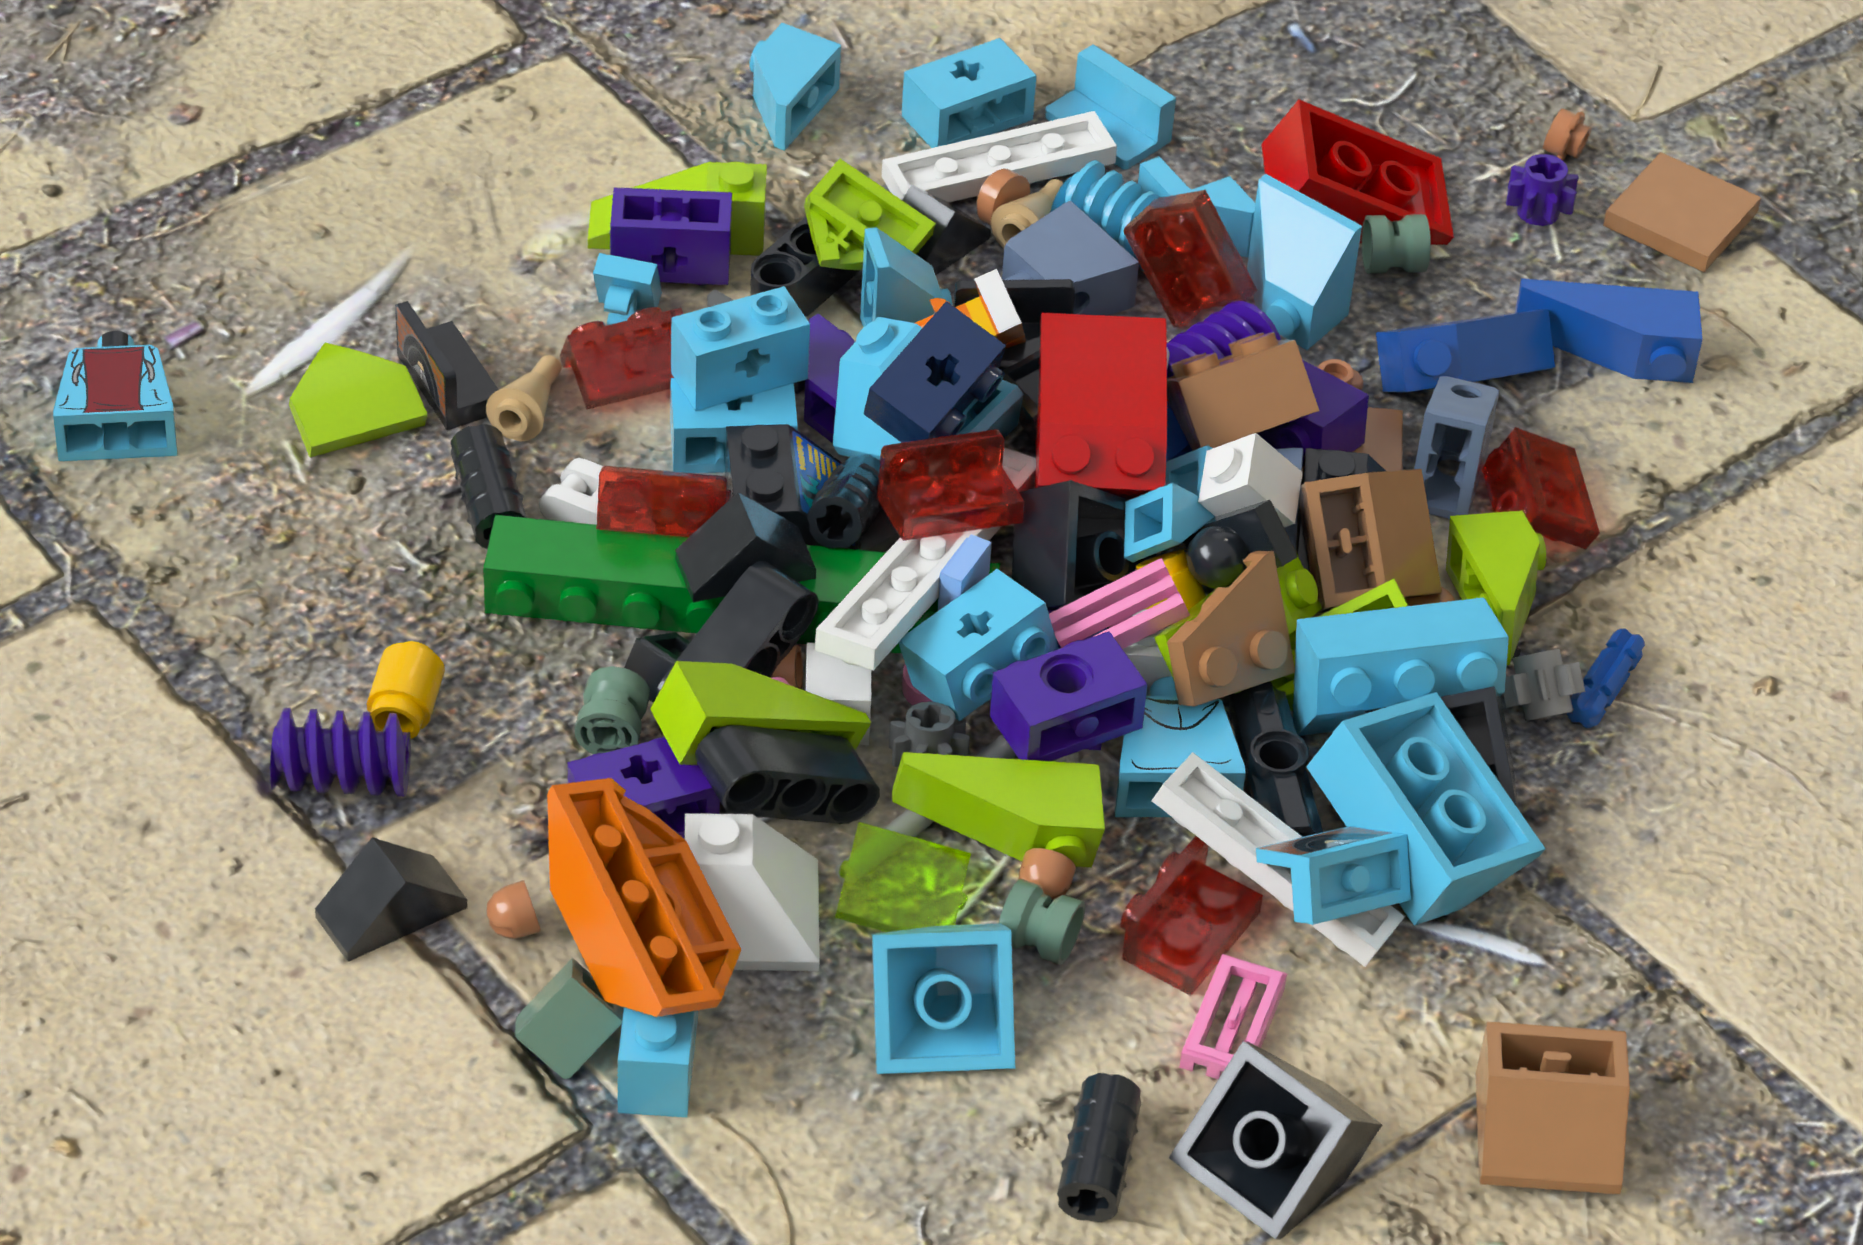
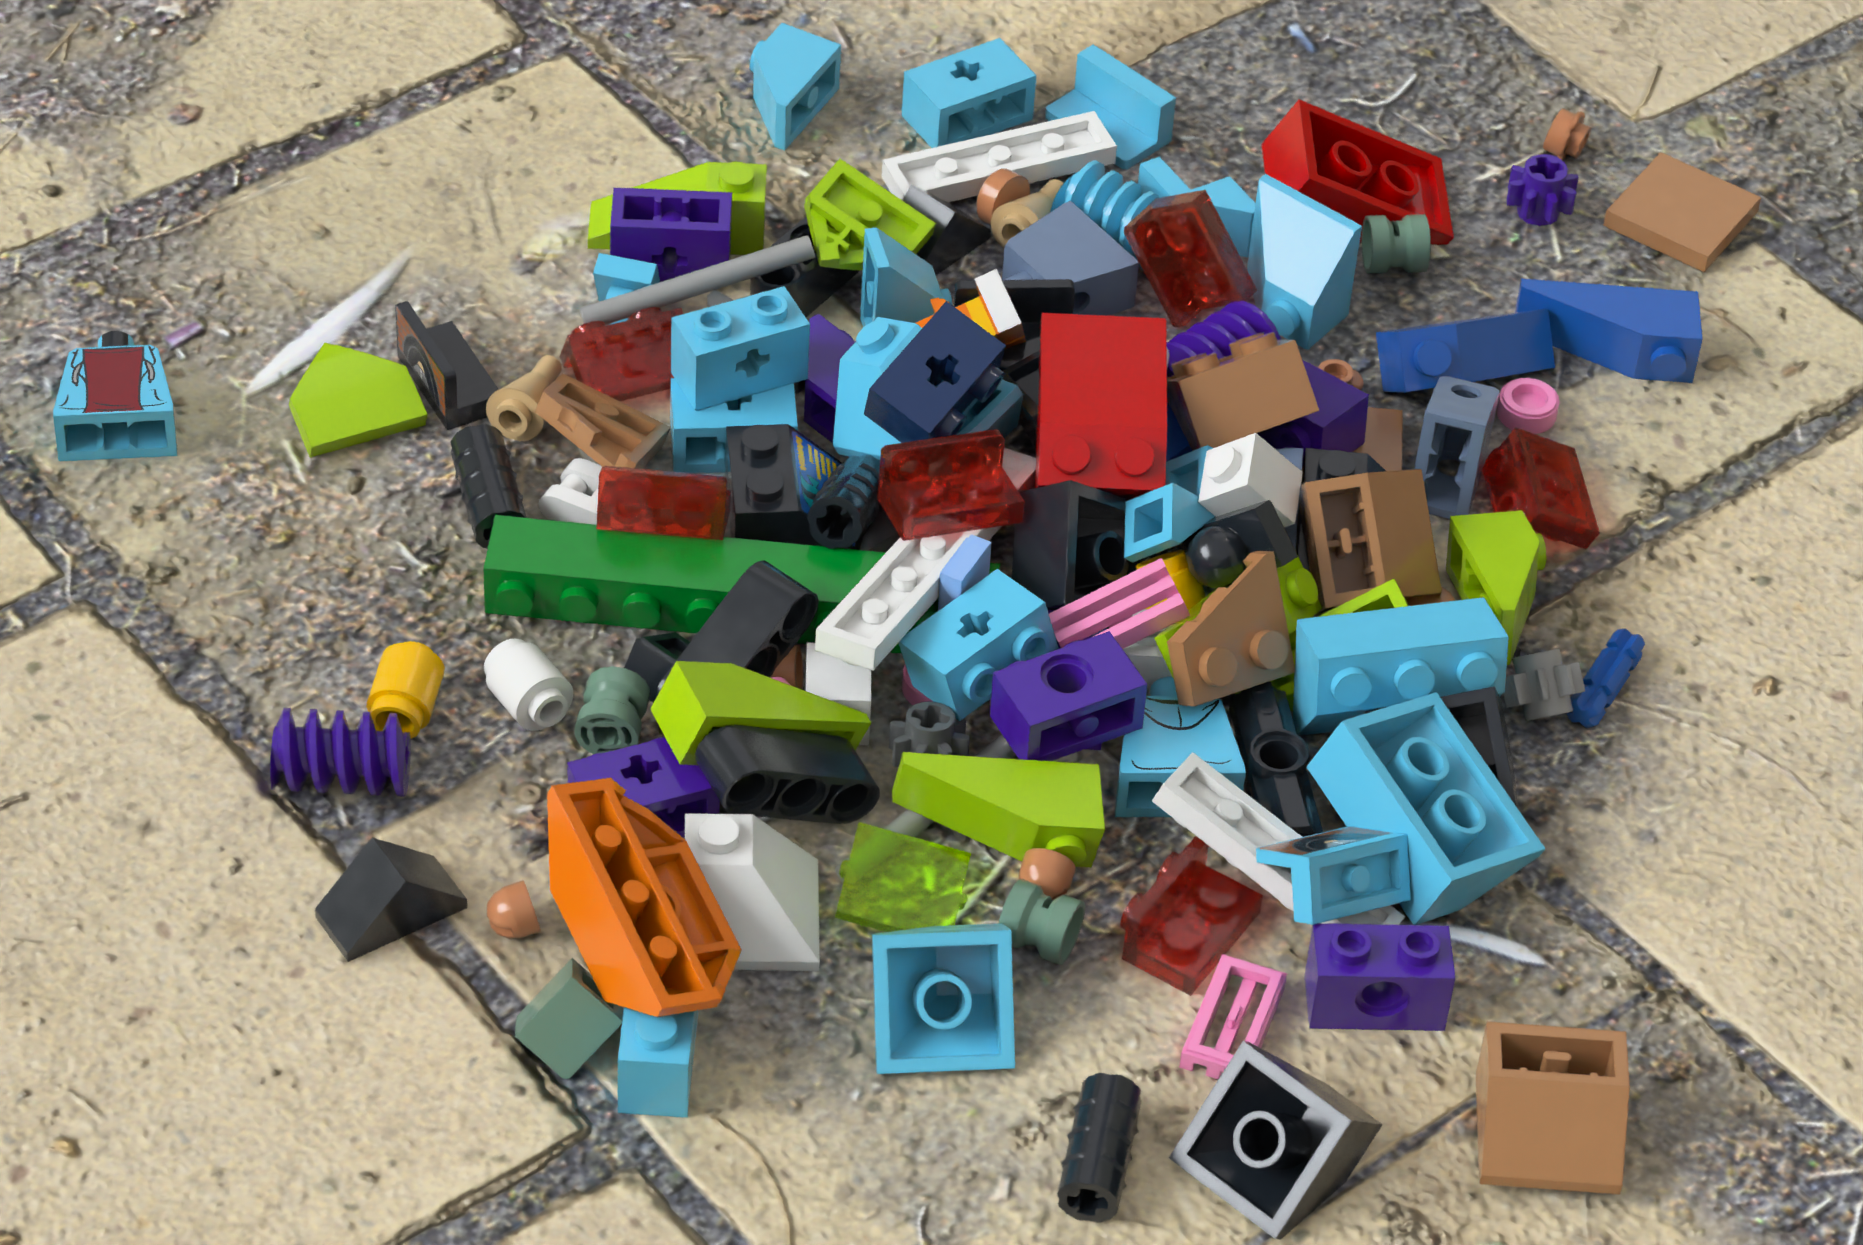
black slope [675,492,817,603] -> none
none -> white brick [484,638,573,731]
none -> medium nougat wing [535,373,671,485]
none -> light grey bar [579,235,815,331]
none -> dark purple brick [1304,923,1456,1031]
none -> bright pink tile [1497,378,1560,434]

